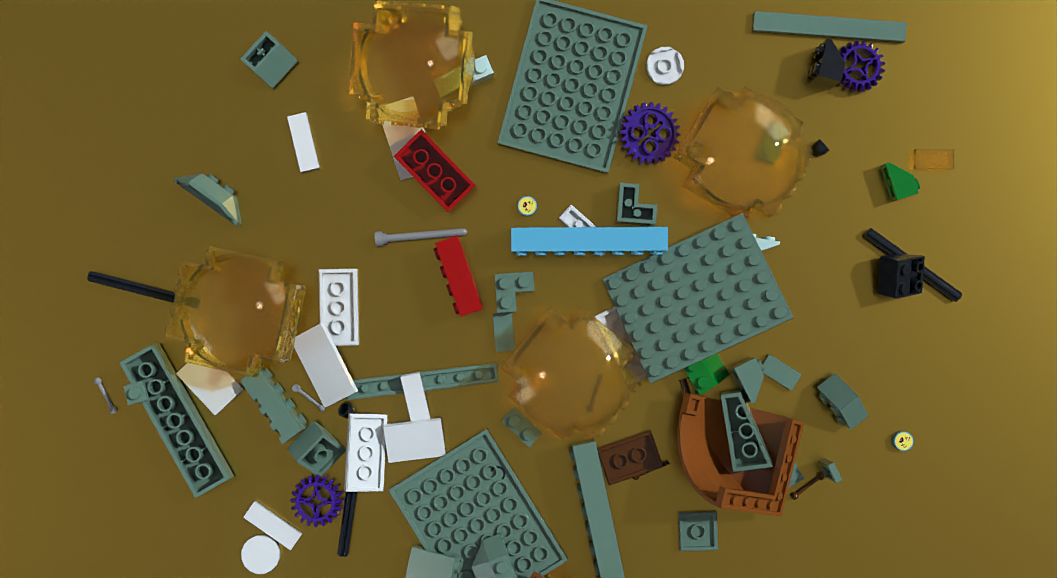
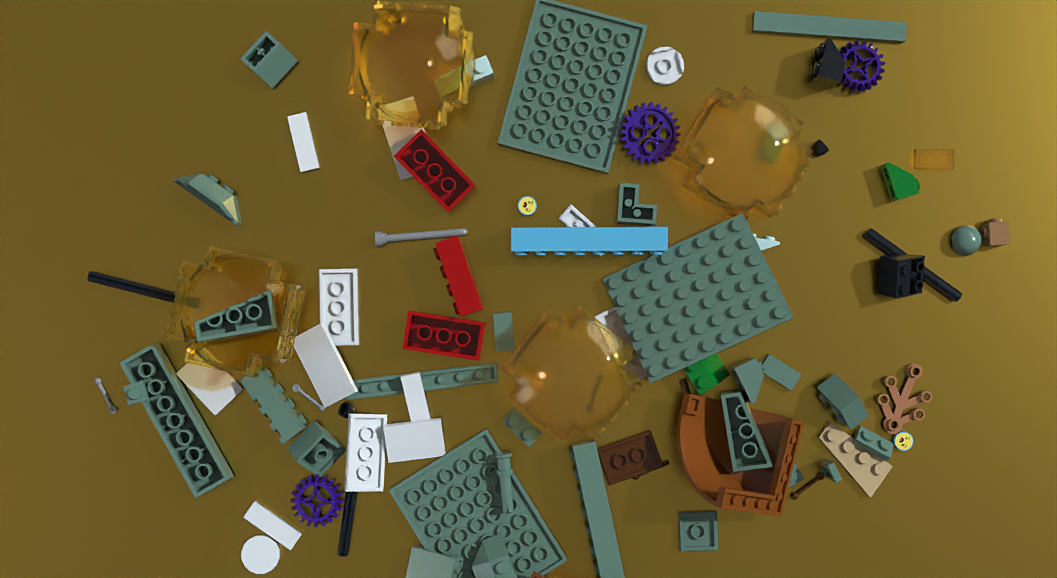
sand green brick [495,272,535,313] -> none
none -> sand green wedge [194,290,279,344]
none -> red brick [402,311,486,361]
none -> sand green pin [494,452,514,513]
none -> tan wing [818,421,893,498]
none -> sand green plate [853,425,894,462]
none -> nougat plant [876,363,933,434]
none -> sand green hair [951,225,982,256]
none -> medium nougat brick [981,218,1010,246]

